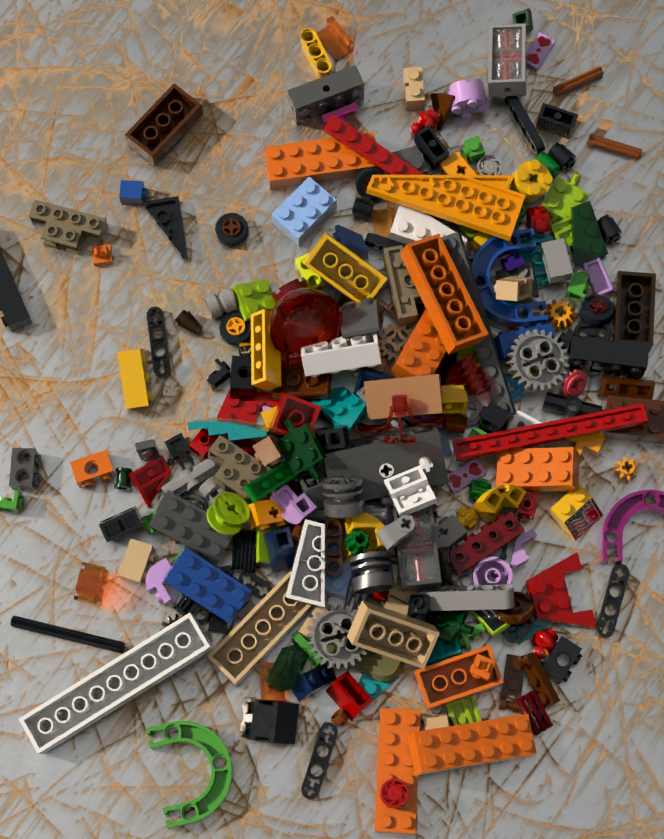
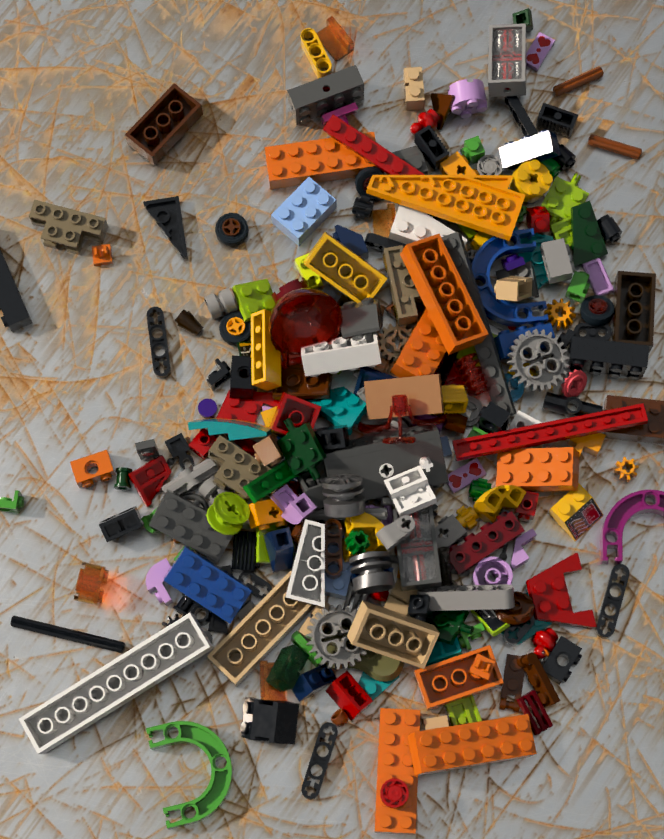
dark grey brick [9,448,41,490] -> none
yellow wedge [117,348,153,409] -> none
tan piece [118,538,156,585] -> none
blue brick [119,180,148,206] -> none
reddish brown plate [598,374,655,400] -> none
none -> dark purple tile [198,399,217,419]
none -> brick [499,129,561,172]

